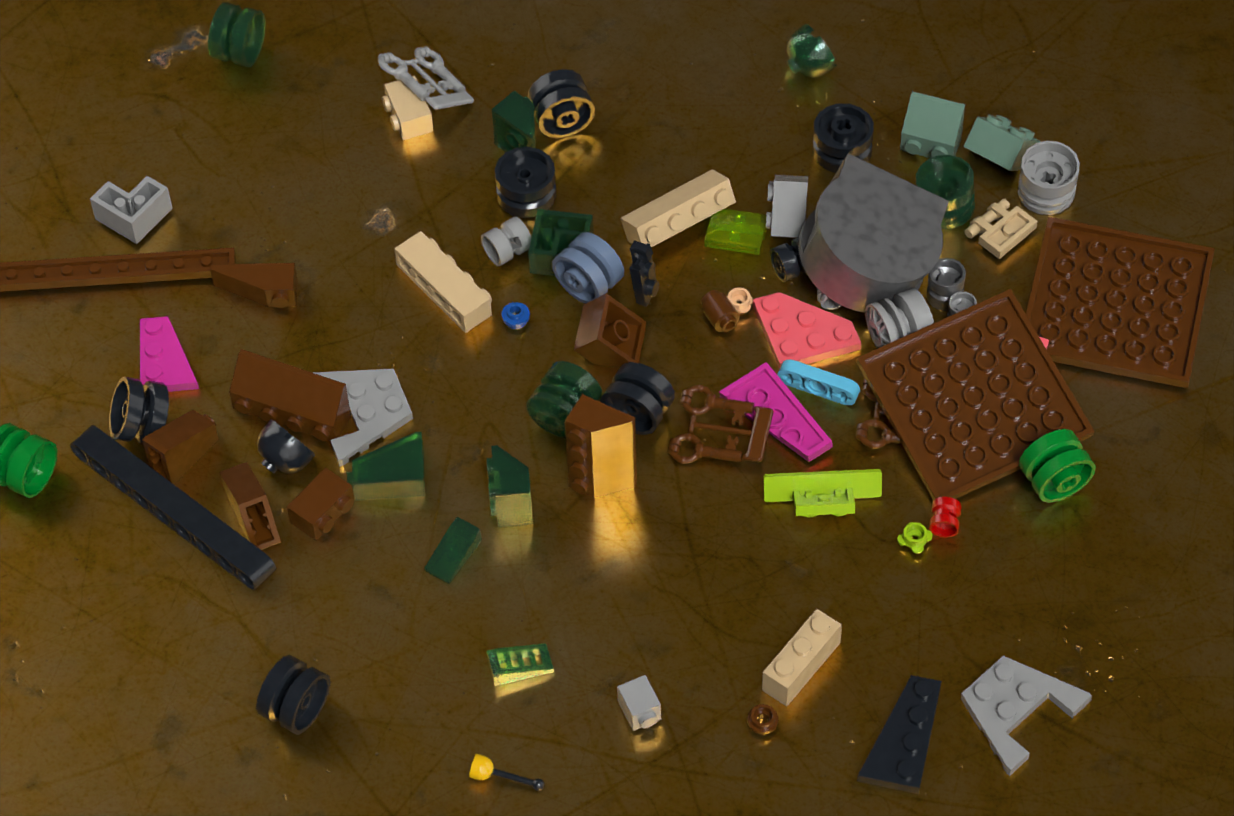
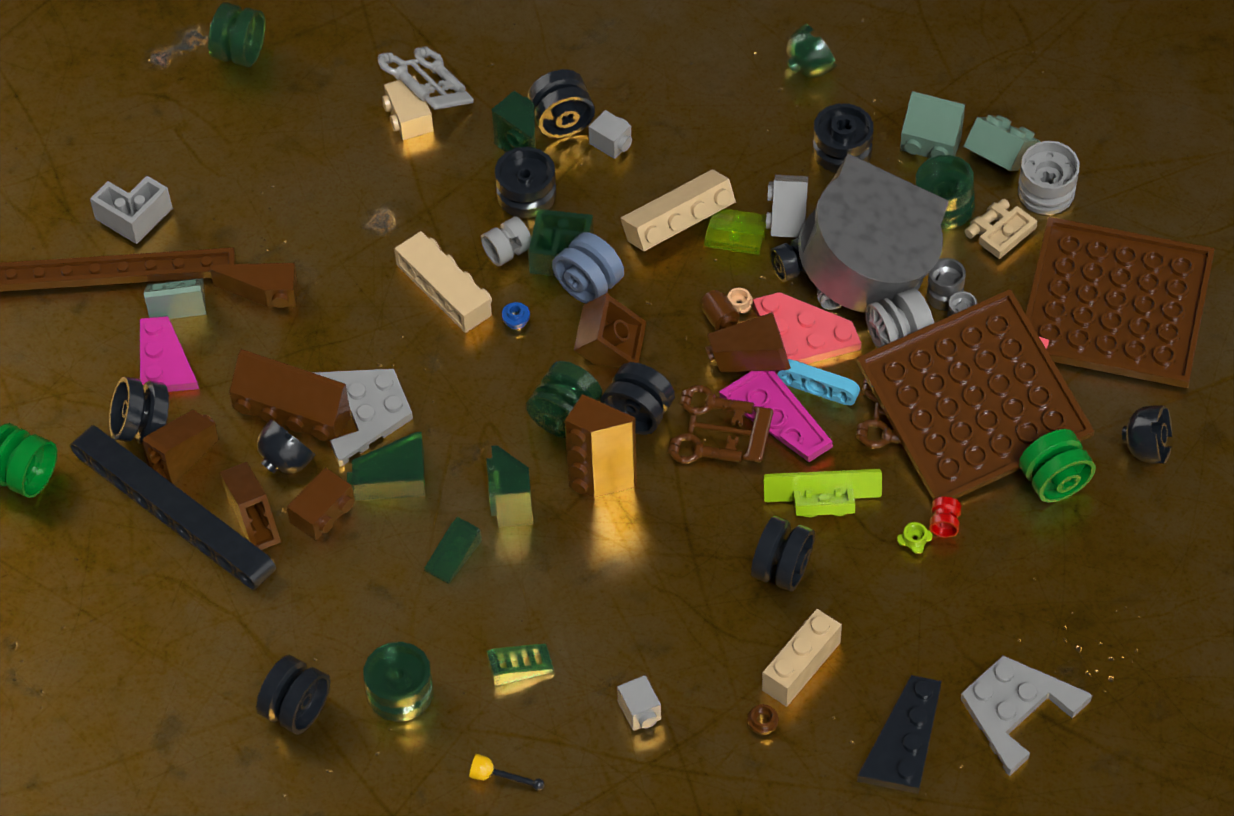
black hinge [629,240,659,307] -> none
none -> sand green slope [144,278,206,319]
none -> clear green wheel [363,642,434,722]
none -> light grey brick [589,110,632,159]
none -> reddish brown slope [706,312,791,372]
none -> black wheel [751,515,815,592]
none -> black cylinder [1122,405,1173,464]

